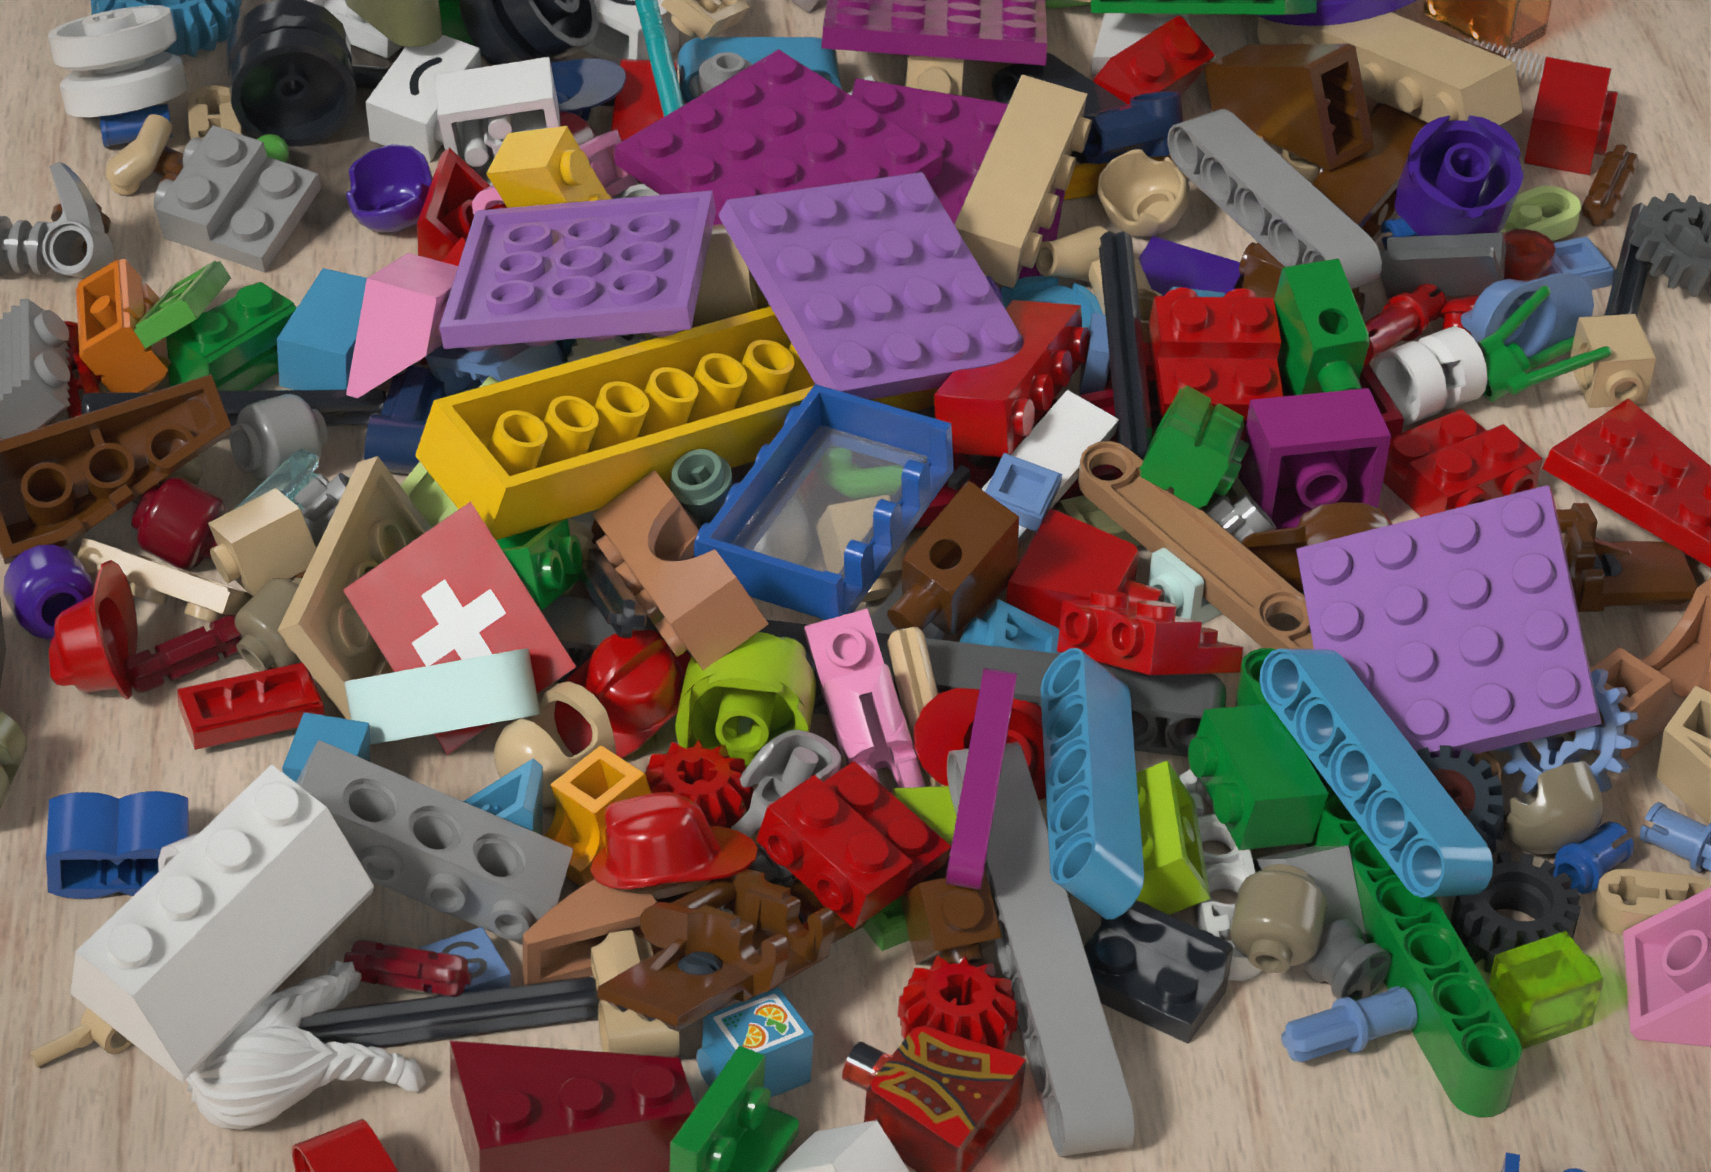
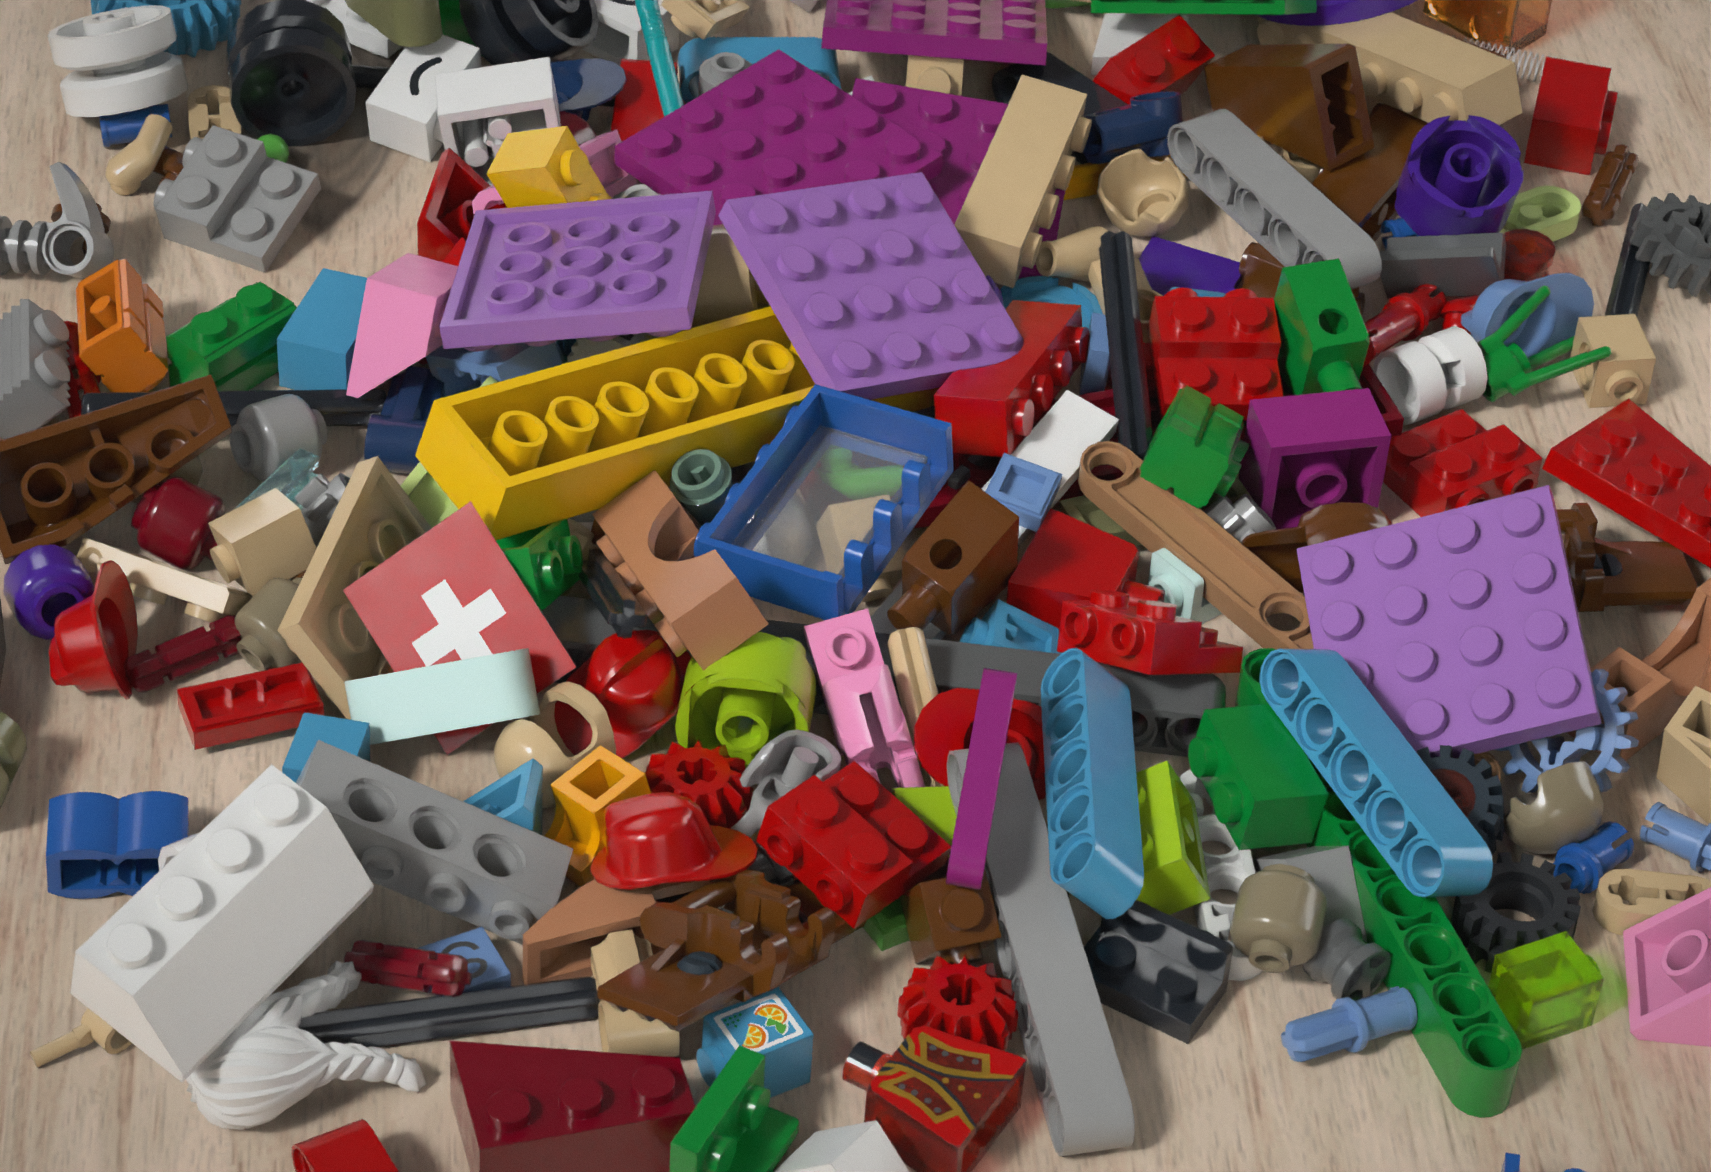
bright green tile [134,260,231,349] -> none
dark purple hair [346,144,433,232] -> none
medium blue tile [1534,236,1615,290] -> none

